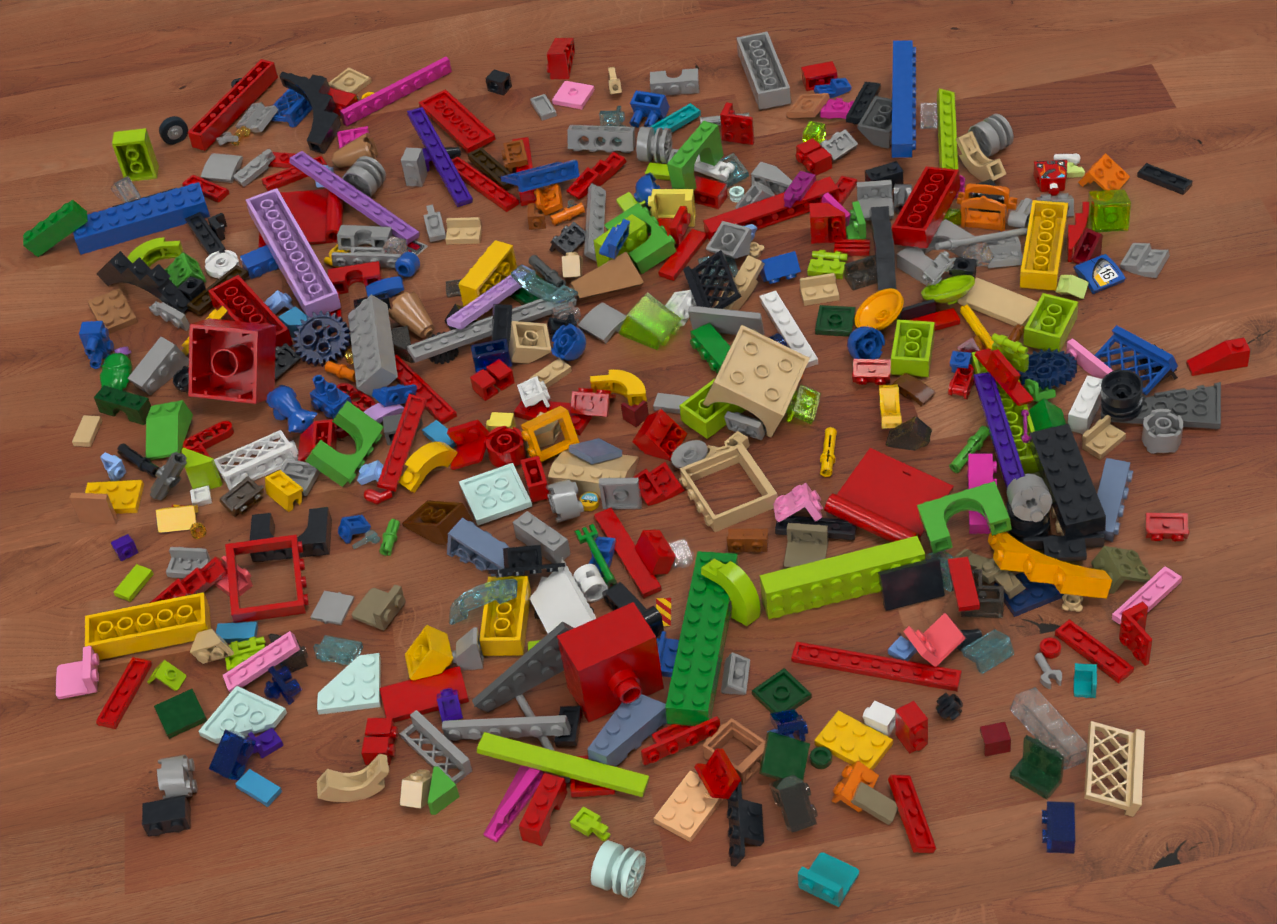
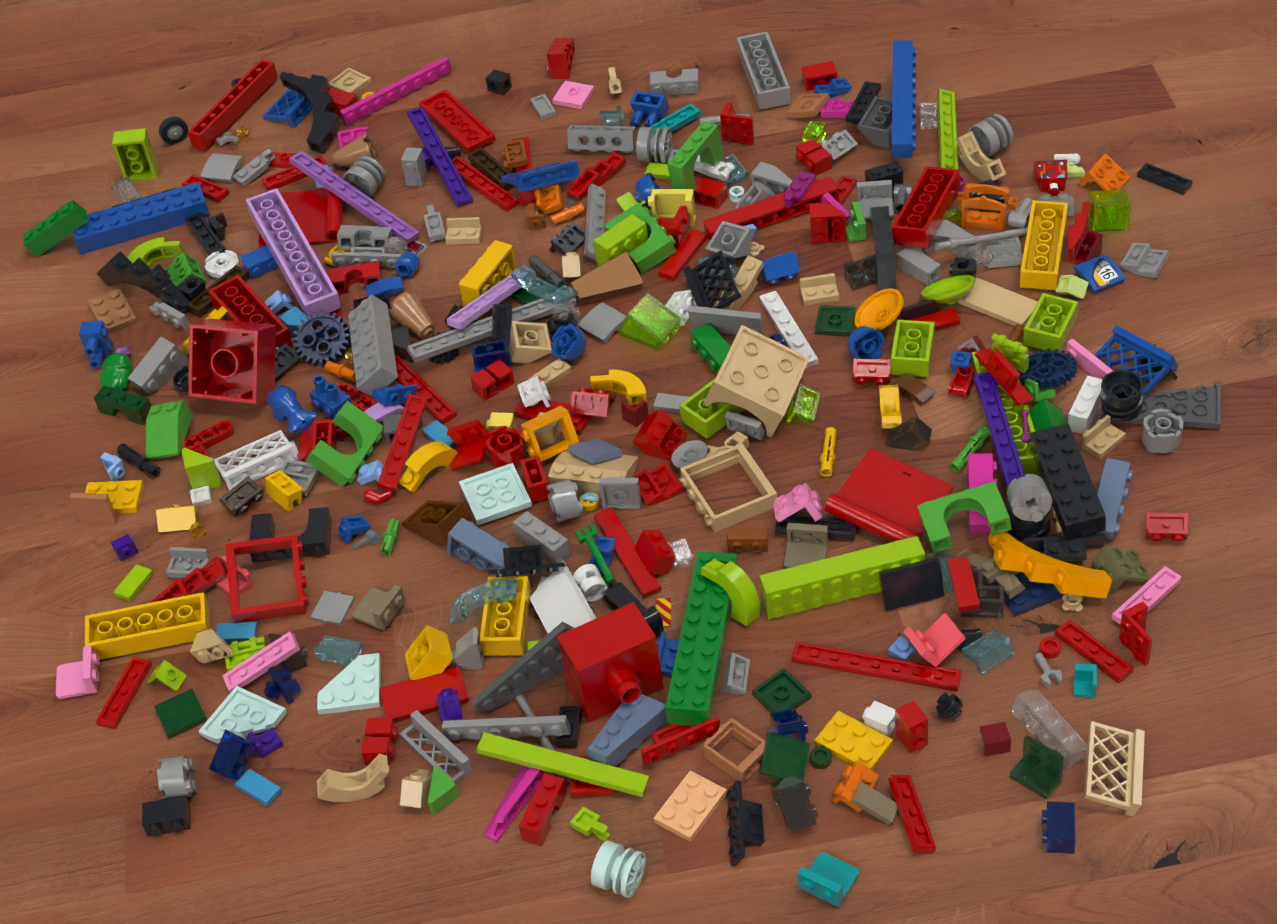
tan tile [72,415,102,447] -> none
dark grey piece [150,452,187,501] -> none
light grey slope [236,102,278,132] -> none
clear smoke tile [446,279,461,298] -> none
blue bracket [599,219,630,260] -> none
red bracket [694,748,741,799] -> none
lime plate [807,250,848,279] -> none
red tile [834,239,870,256] -> none
light grey hinge [921,251,956,286] -> none
yellow axle [960,304,995,350] -> none
red slope [1186,337,1250,376] -> none

